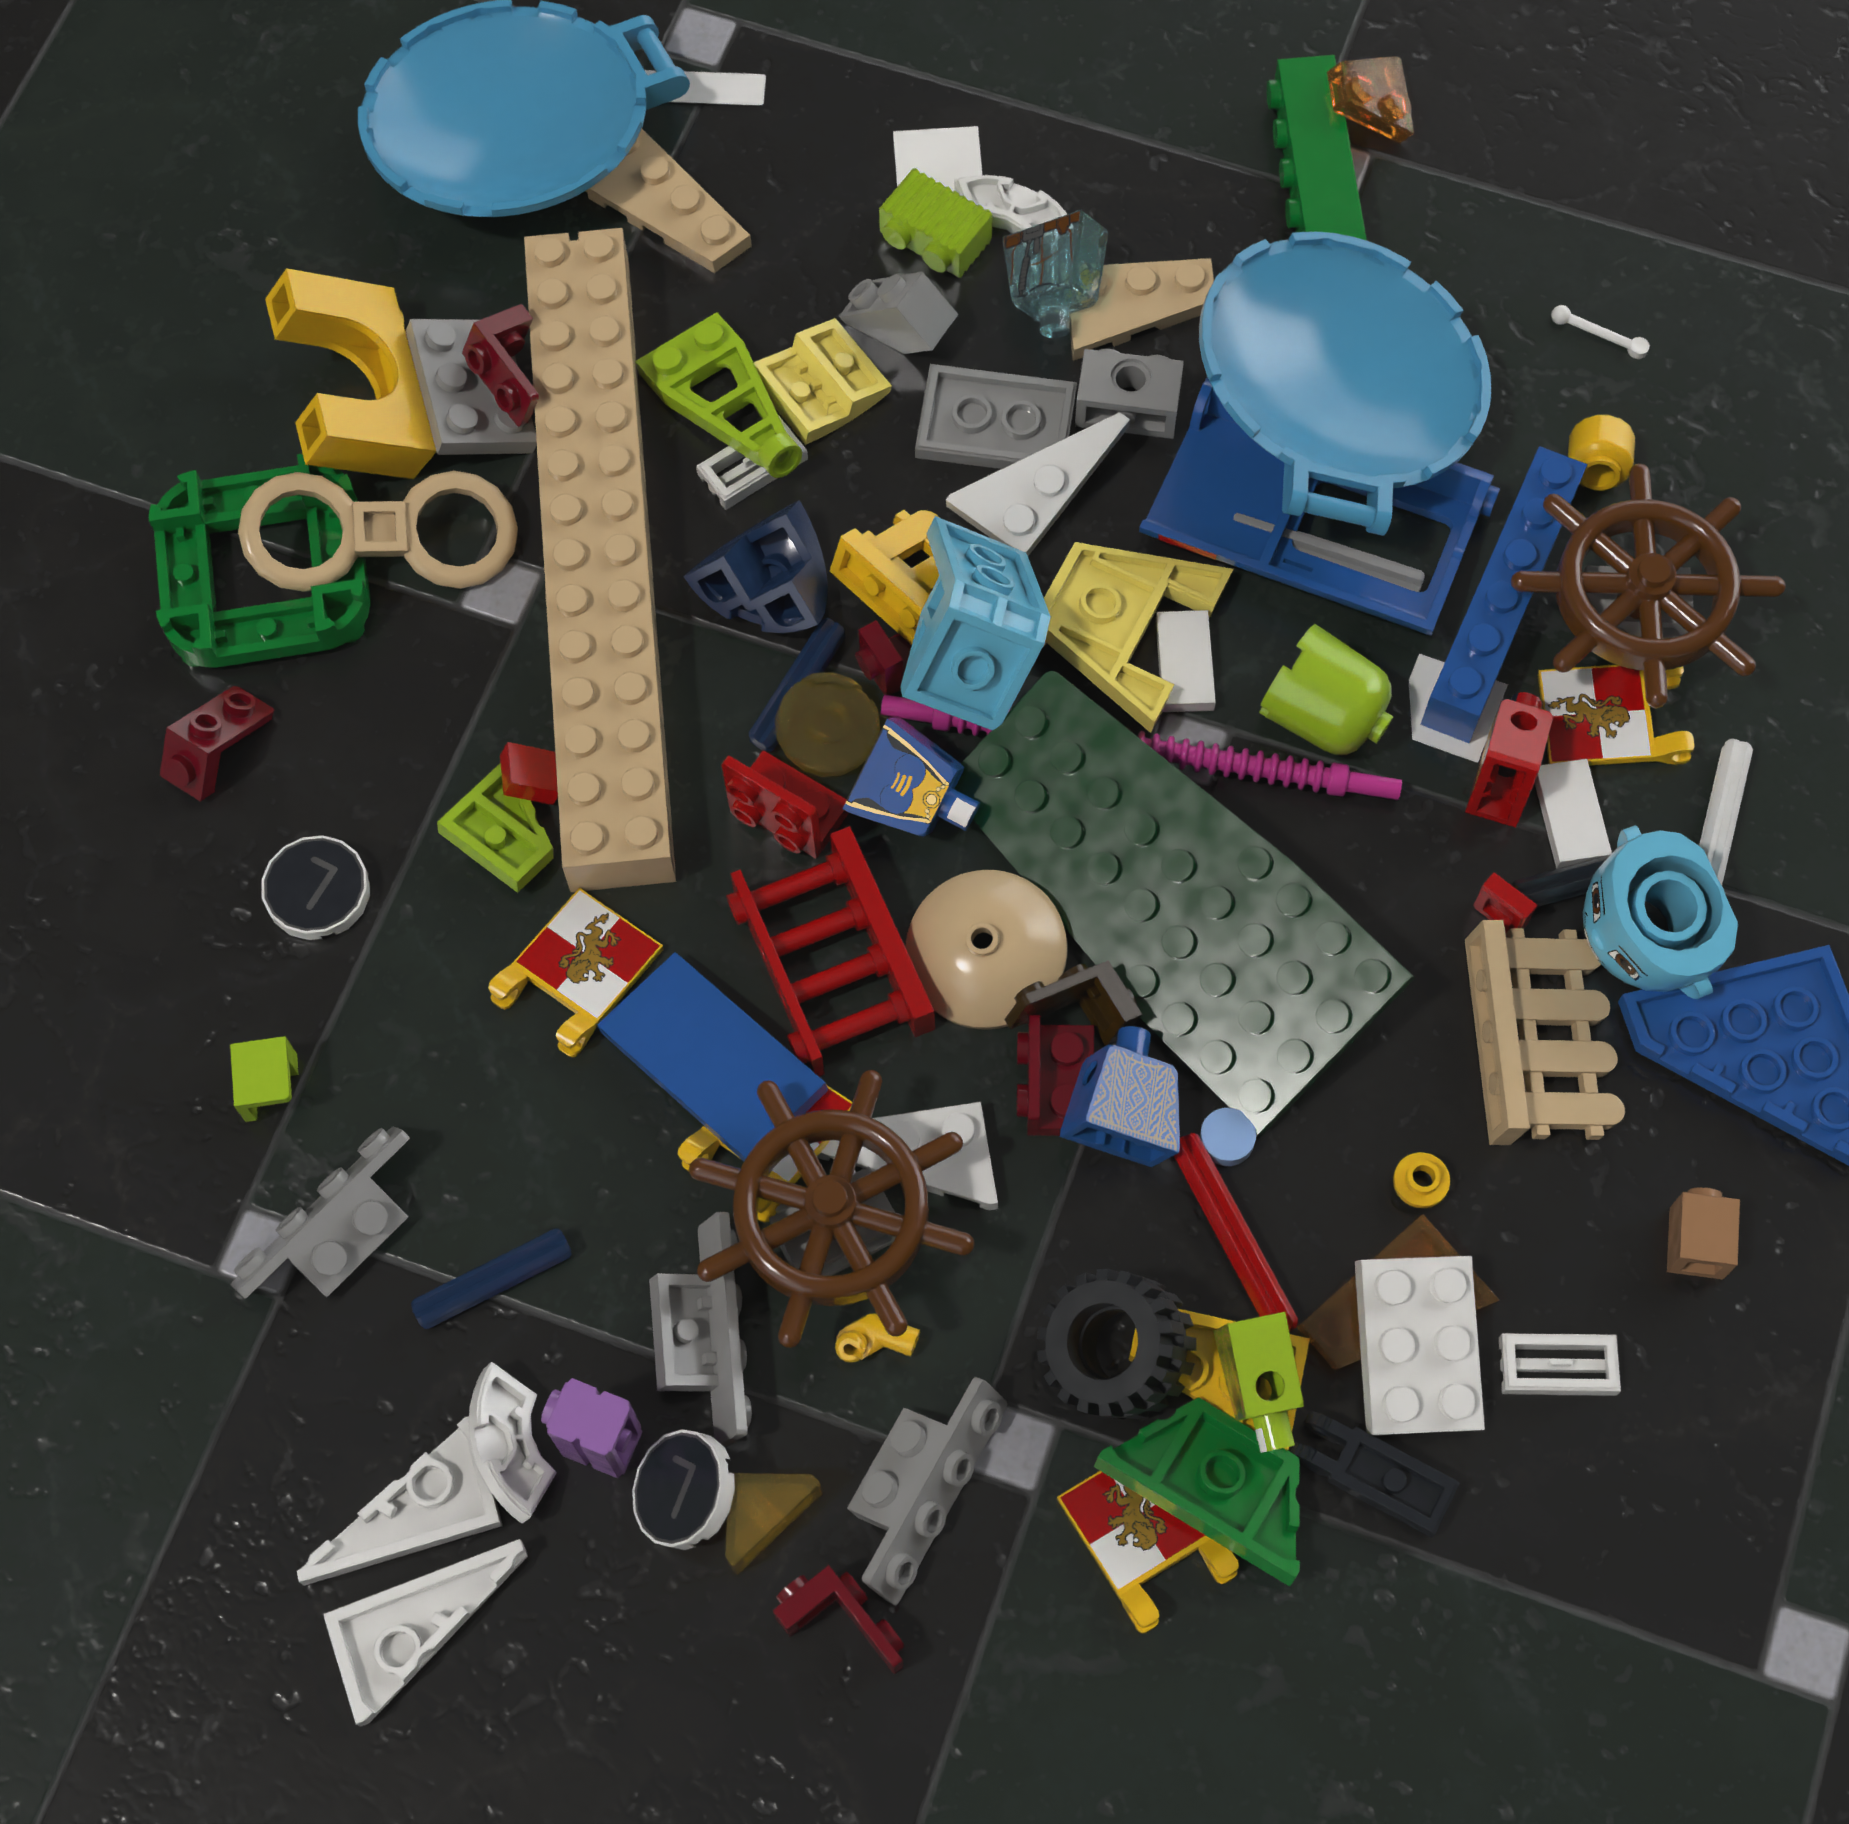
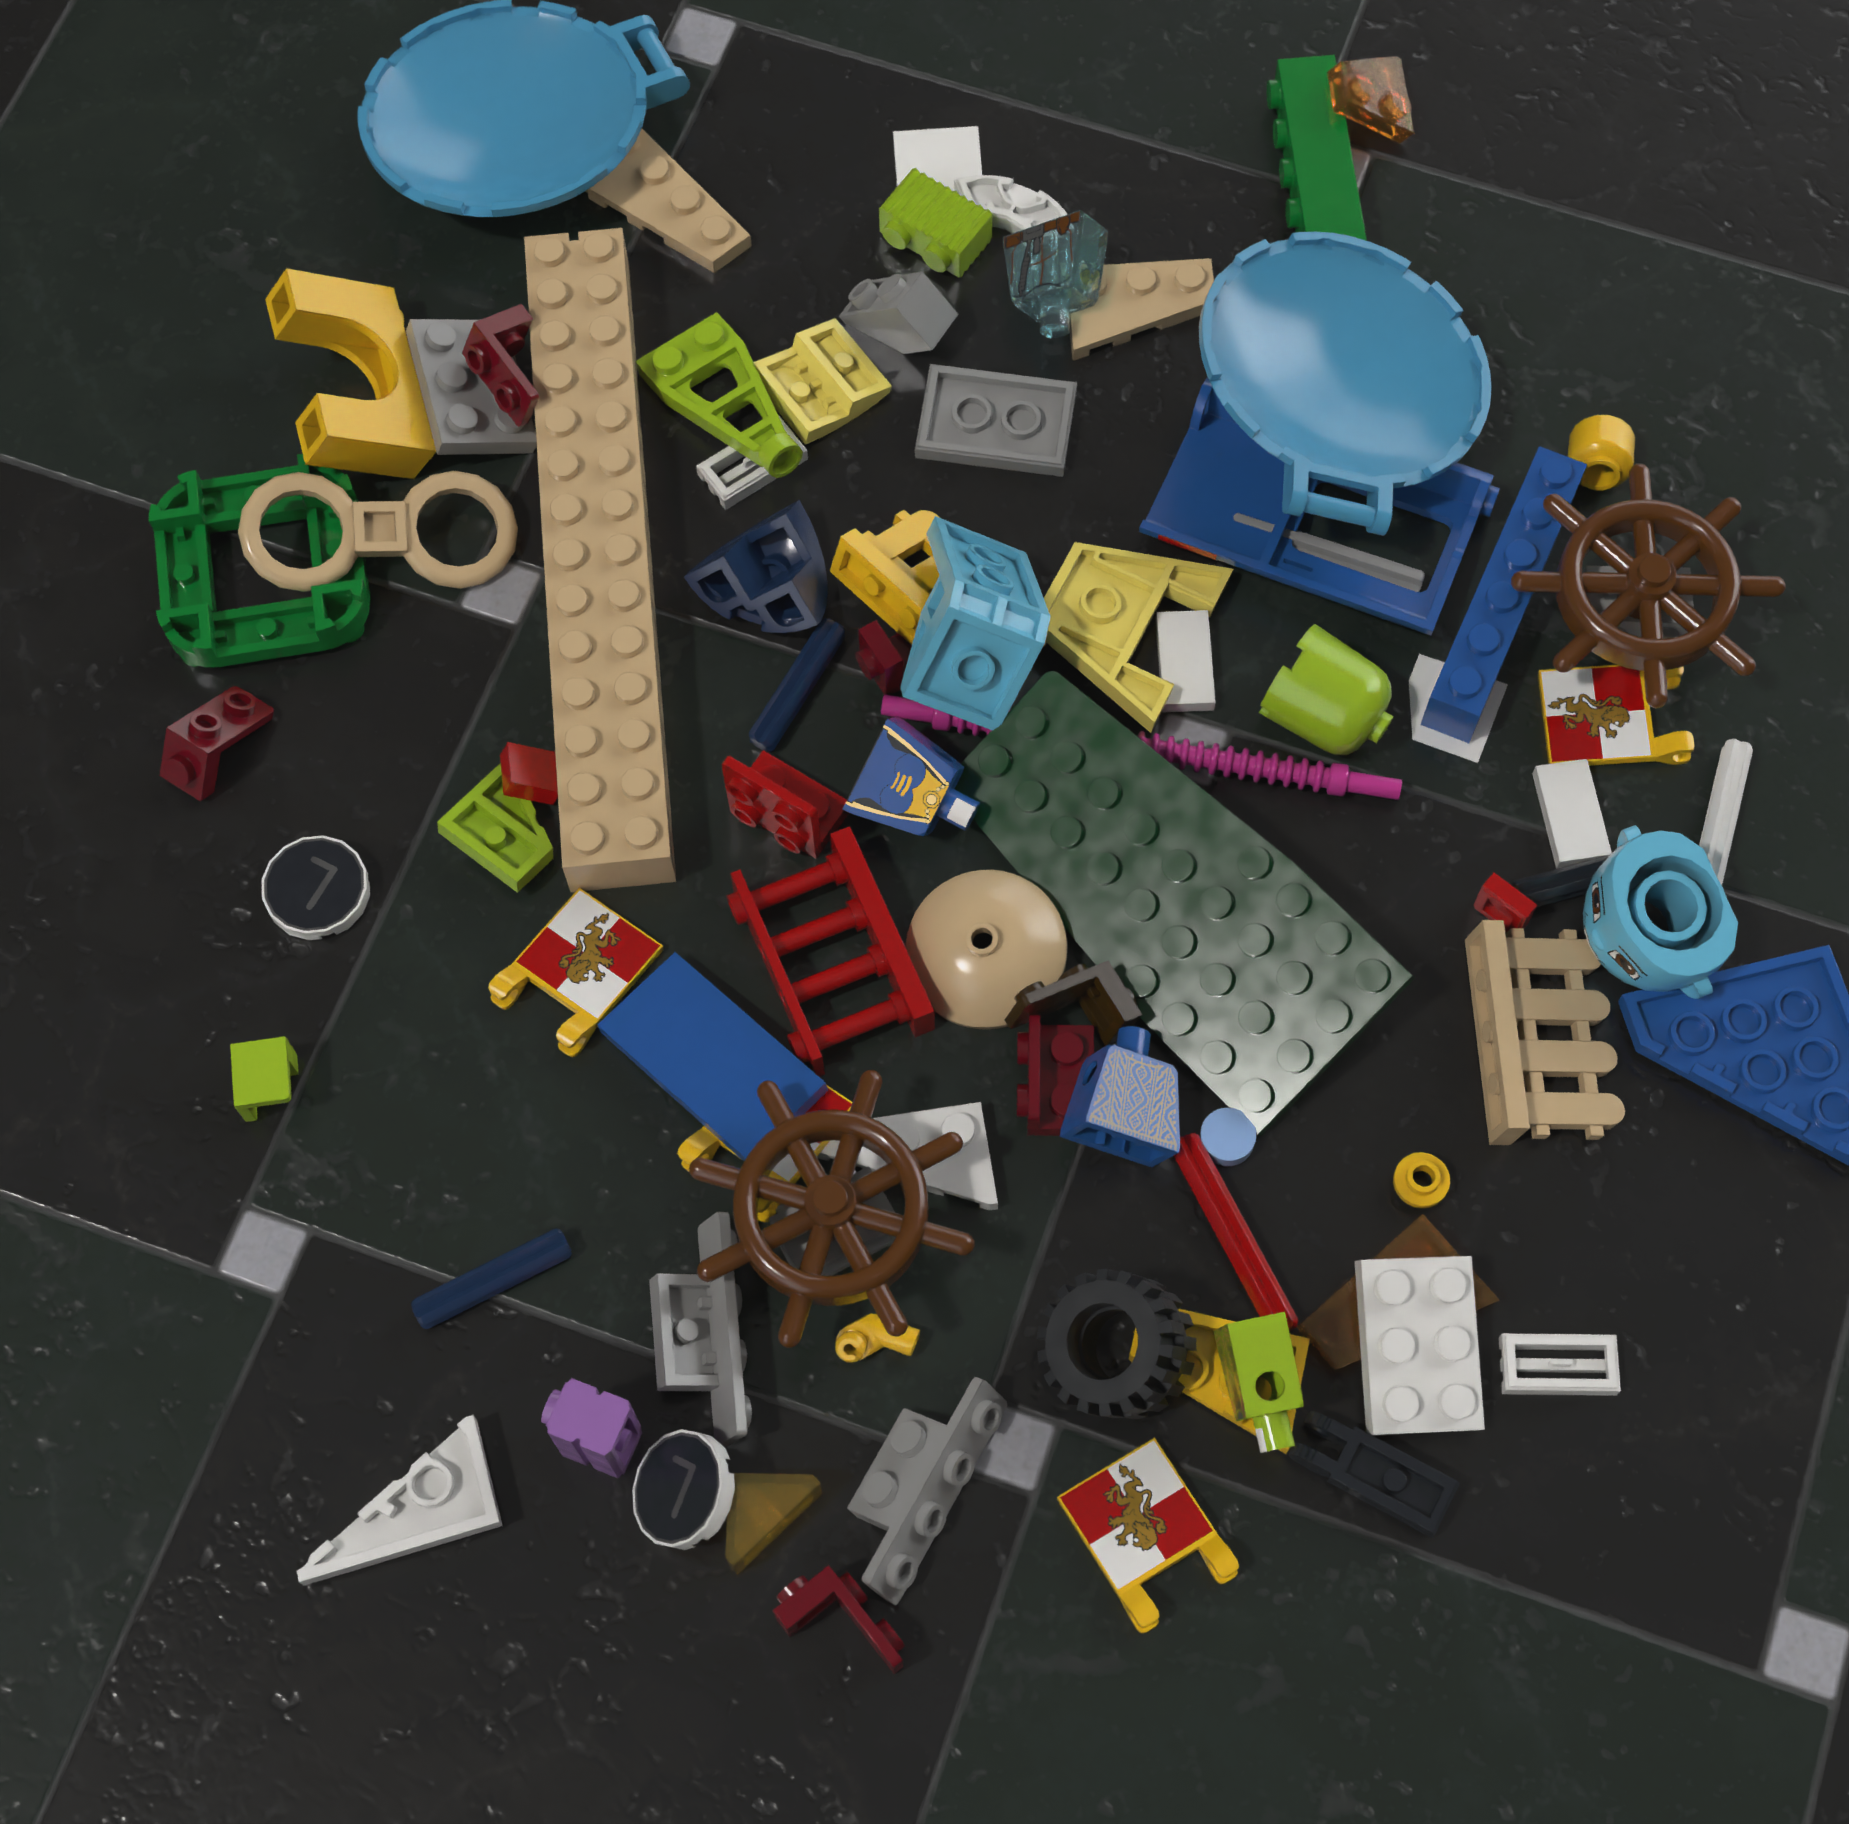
light grey bracket [230,1126,410,1298] -> none
white wing [323,1539,528,1727] -> none
white tile [469,1362,557,1524] -> none
white sticker [645,70,766,105] -> none
clear yellow tile [775,672,880,777] -> none
white wing [946,412,1130,556] -> none
light grey brick [1075,349,1184,439] -> none
green wing [1094,1397,1300,1587] -> none
red torso [1465,692,1553,828] -> none
white hinge [1551,305,1650,359] -> none
medium nougat brick [1667,1188,1740,1280] -> none

